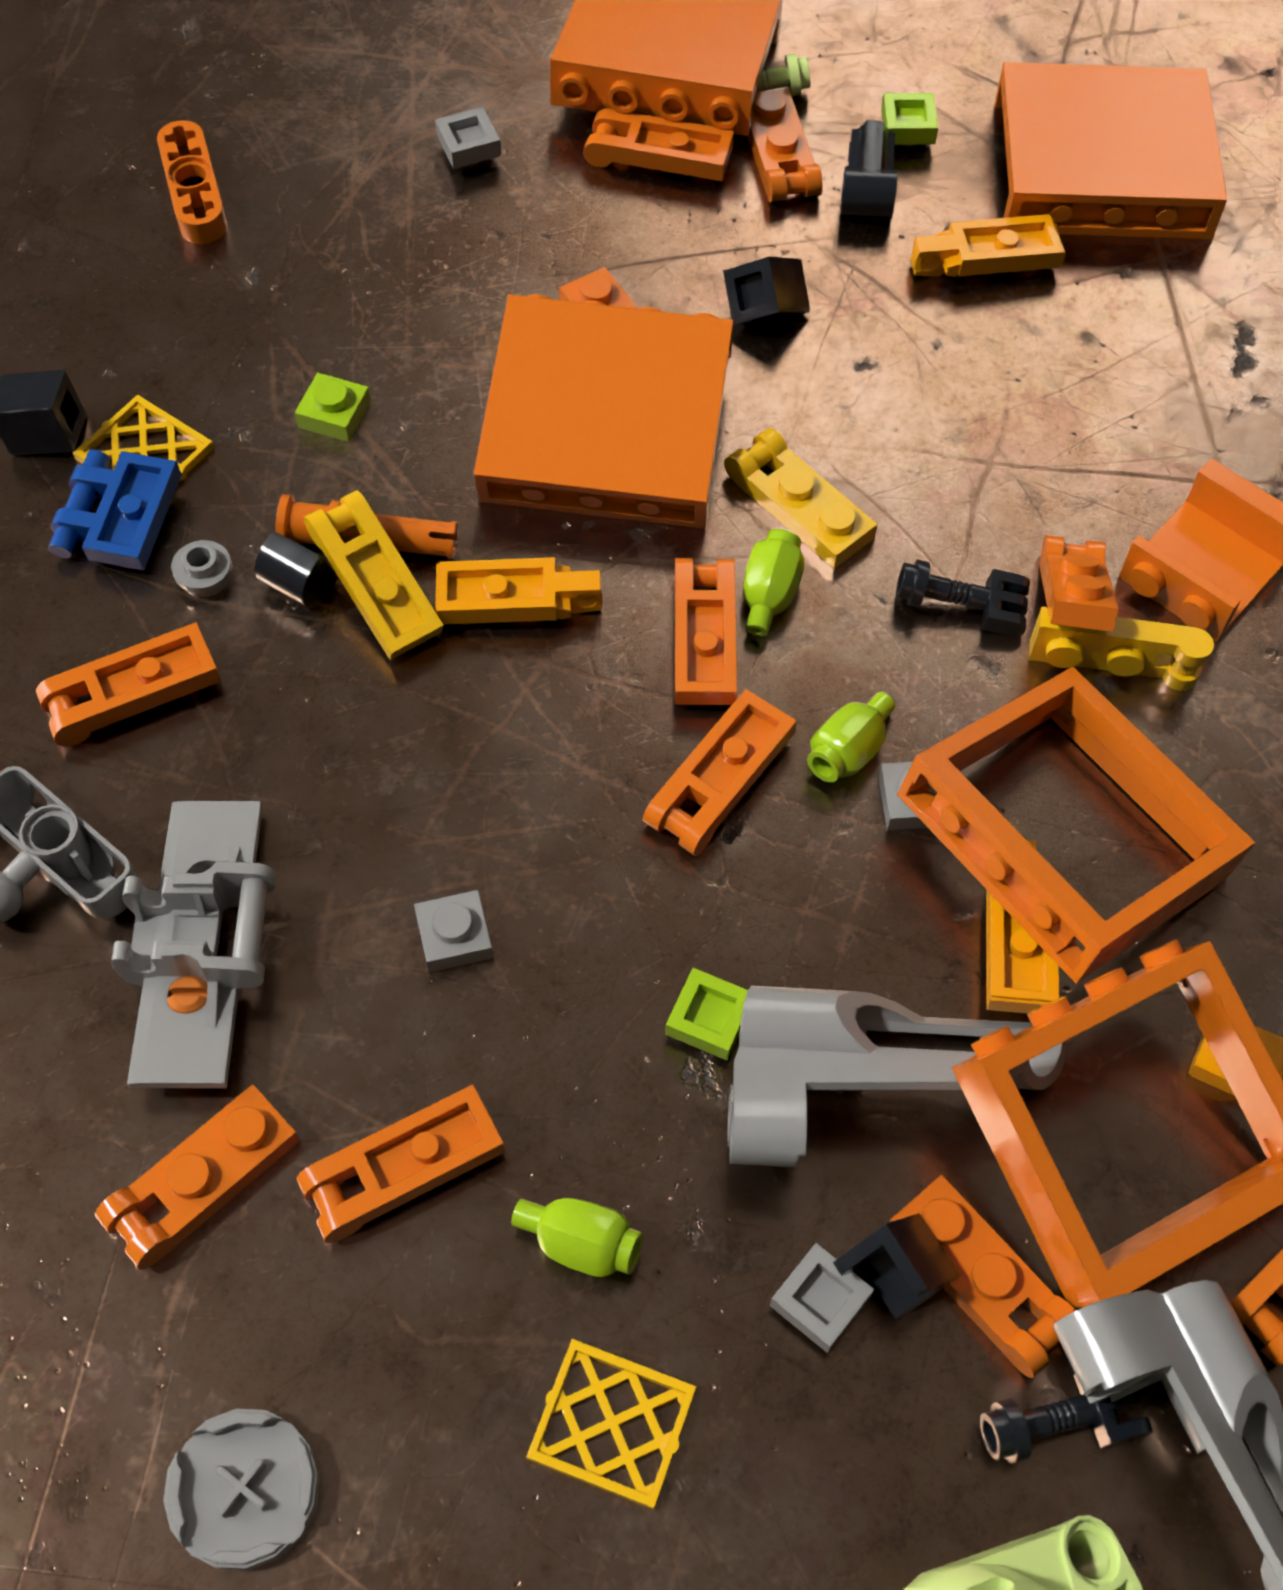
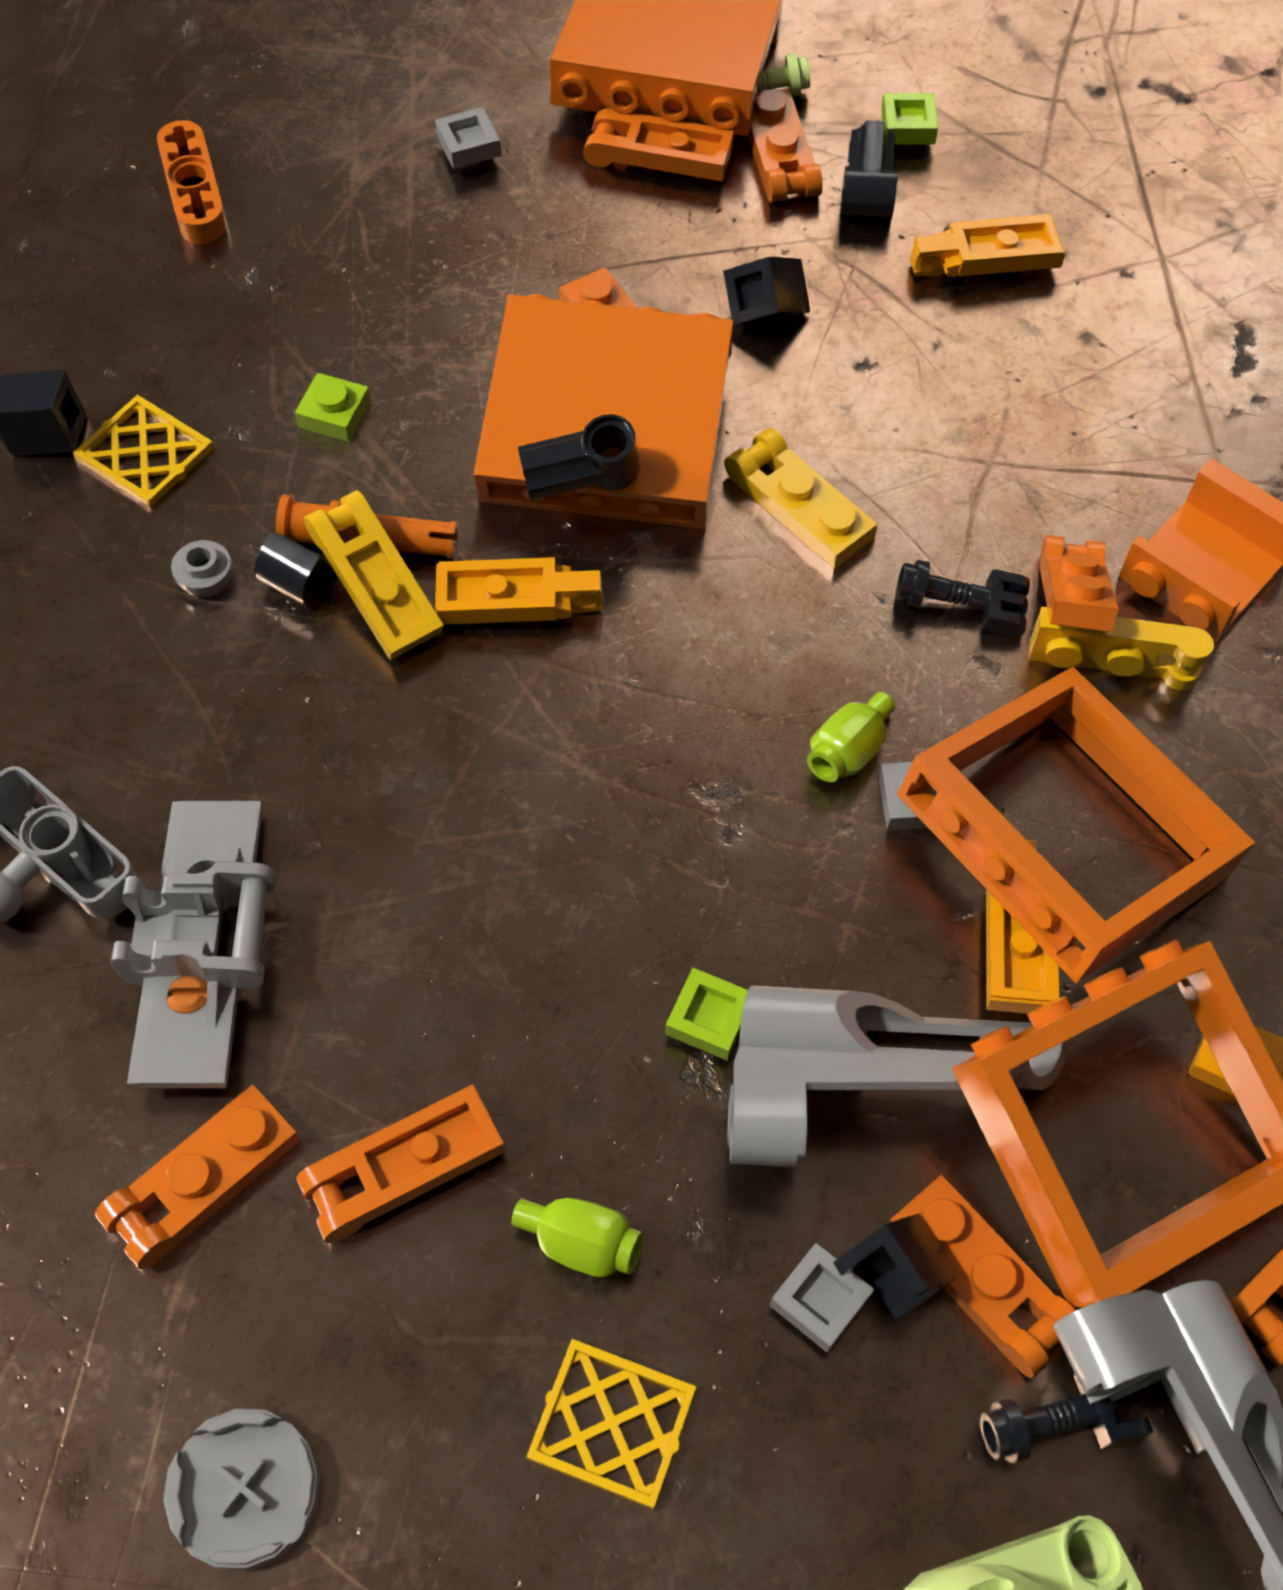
orange plate [36,622,221,747] -> none
blue plate [48,449,182,570] -> none
light grey plate [414,890,493,973] -> none
orange plate [642,689,797,856] -> none
orange plate [674,558,737,705] -> none
lime plant [743,529,805,637] -> none
orange panel [995,62,1227,240] -> none
none -> black piece [518,414,640,500]

